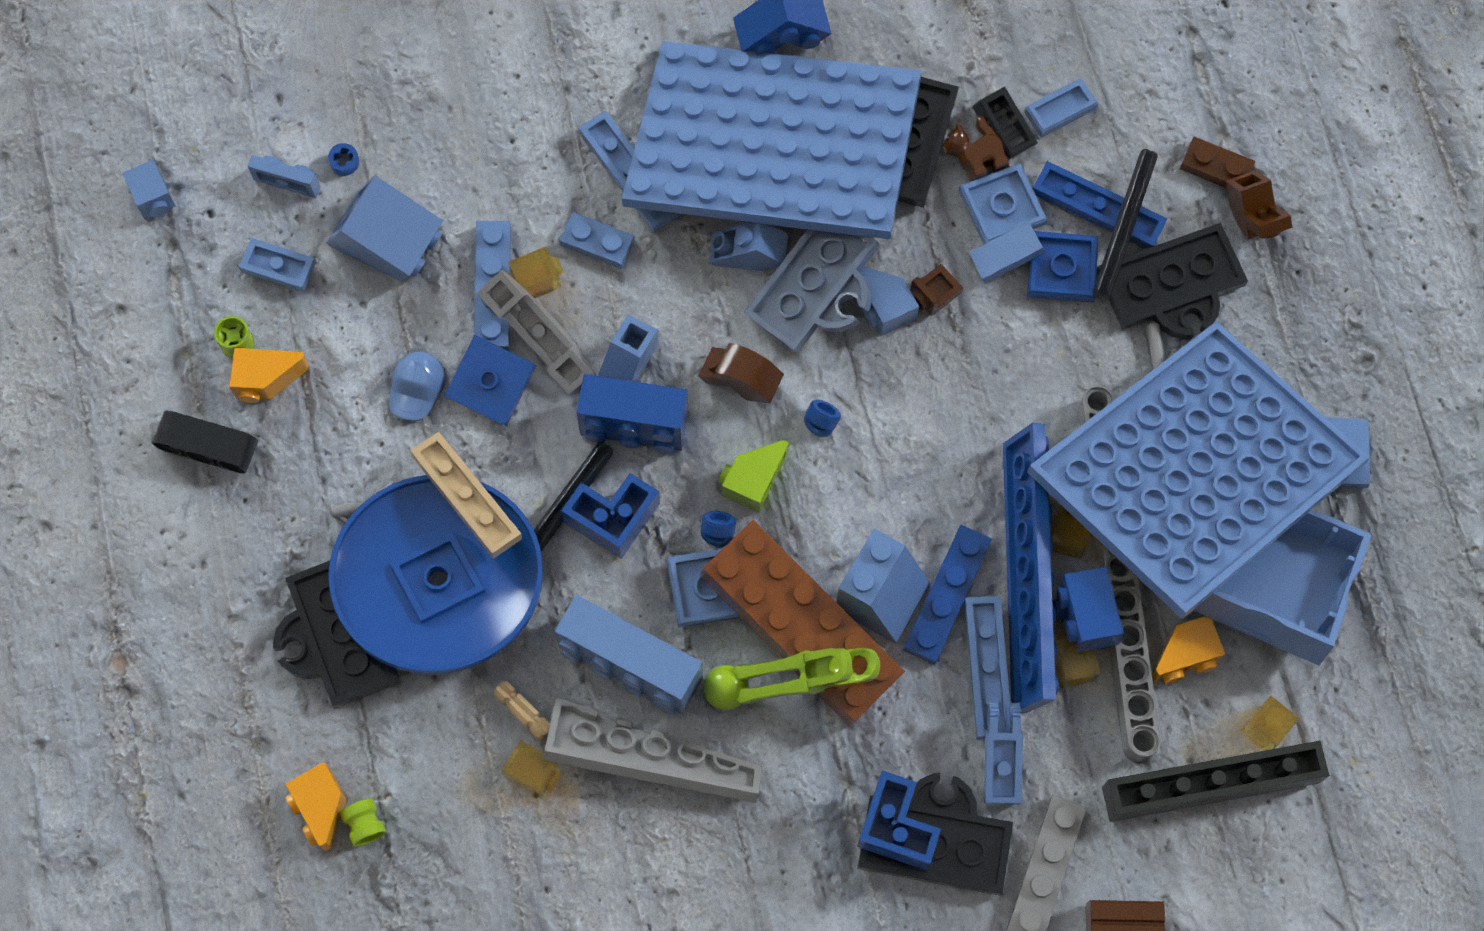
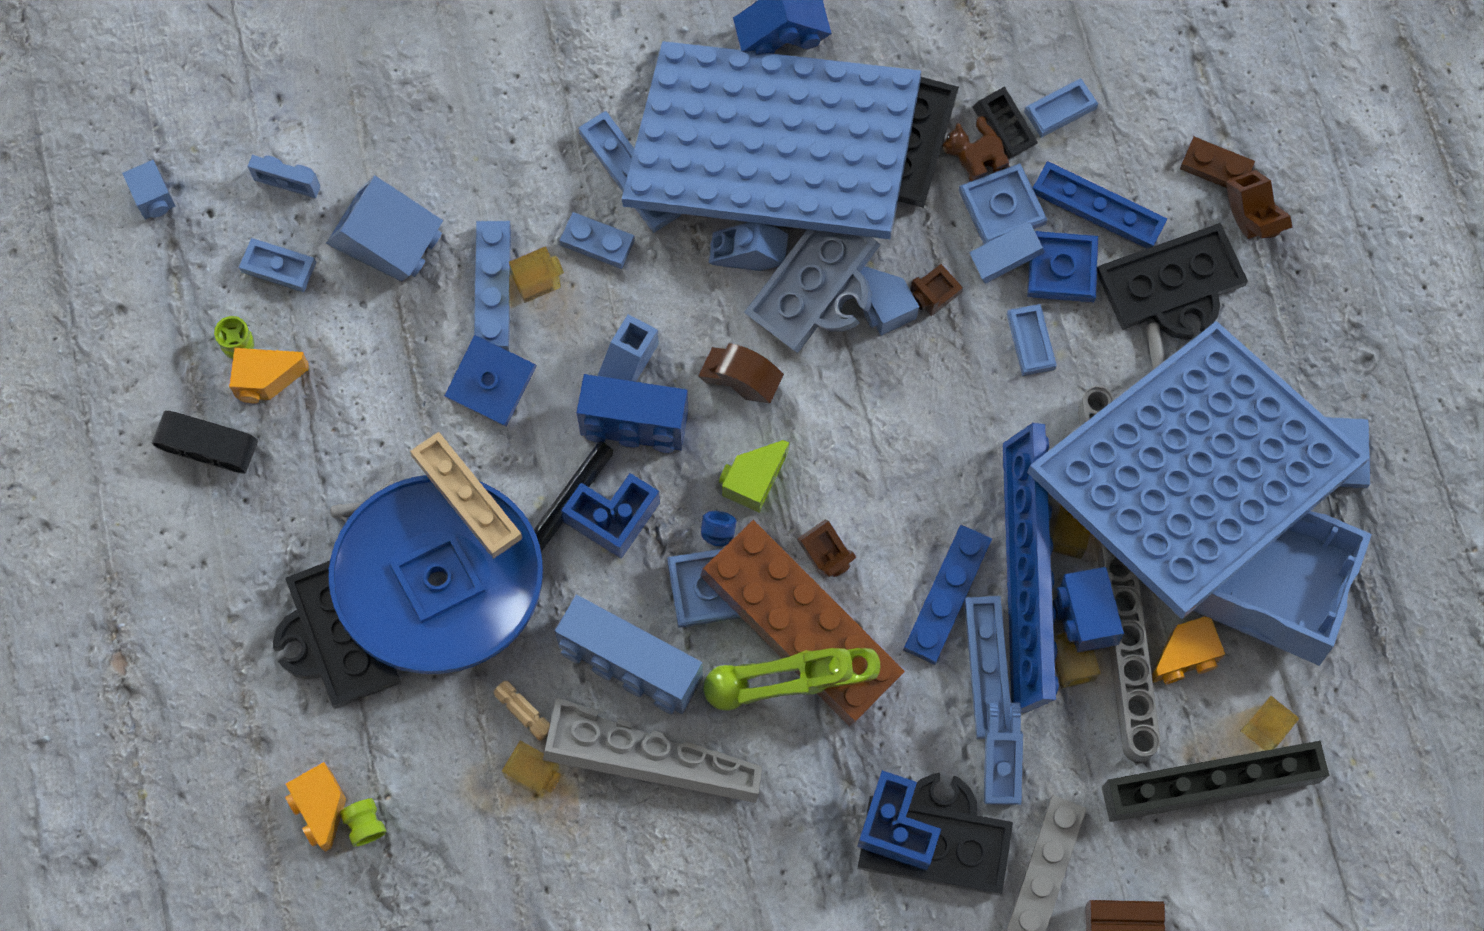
blue bush [328,143,359,176] -> none
medium blue piece [389,351,446,421] -> none
light grey slope [477,270,594,395] -> none
blue tile [804,400,841,437] -> none
medium blue slope [836,528,930,644] -> none
black axle [1092,149,1158,300] -> none
none -> reddish brown bracket [797,519,856,577]
none -> medium blue tile [1006,304,1057,376]

